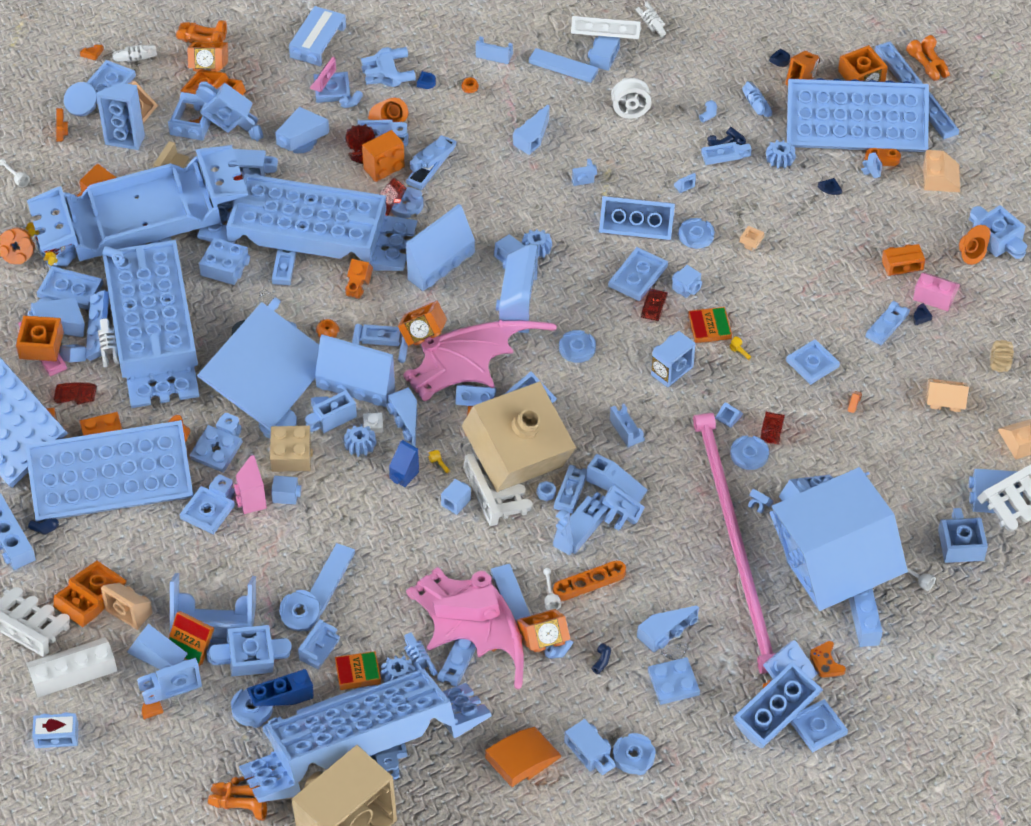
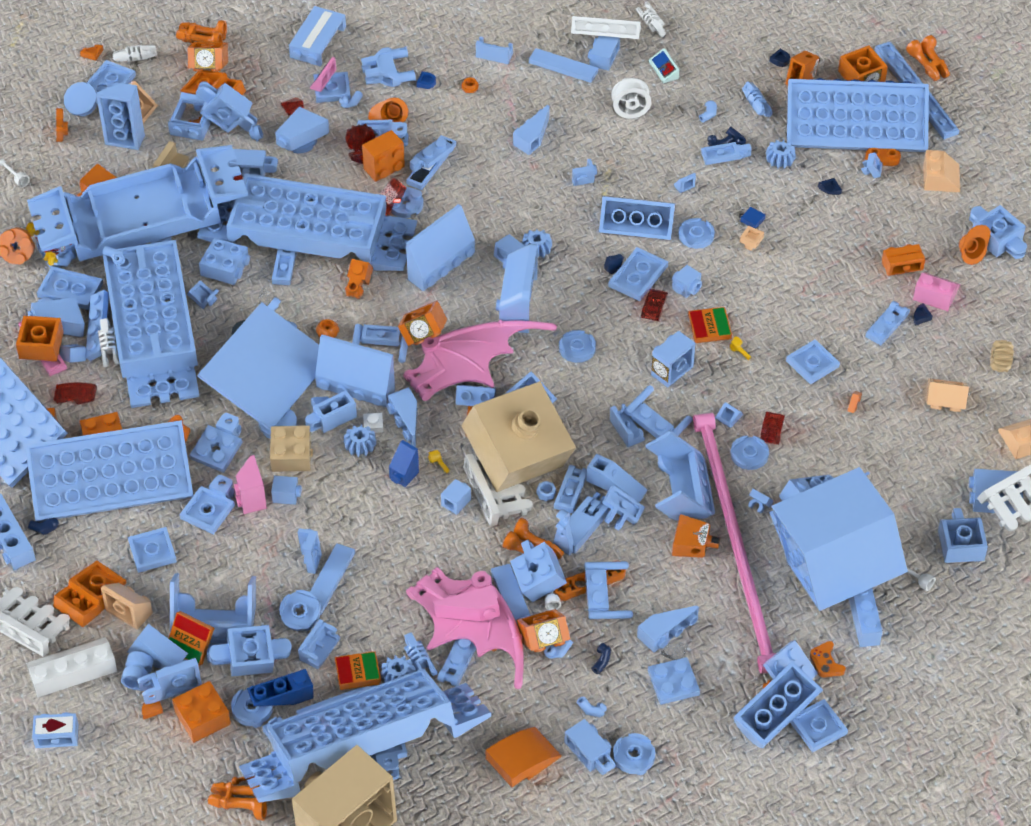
none -> light blue wheel [121,651,154,690]
none -> light blue plate [128,527,177,573]
none -> orange brick [172,681,231,743]
none -> light blue bracket [187,280,219,309]
none -> clear red slope [281,97,304,116]
none -> light blue bracket [297,528,322,574]
none -> orange piece [503,518,564,559]
none -> light blue hinge [510,540,567,602]
none -> light blue arm [577,696,607,718]
none -> light blue plate [584,561,633,619]
none -> dark blue tile [604,254,624,274]
none -> light blue plate [624,385,693,438]
none -> light blue windscreen [645,431,715,521]
none -> slope [648,48,679,84]
none -> orange torso [672,514,720,558]
none -> blue tile [740,207,766,229]

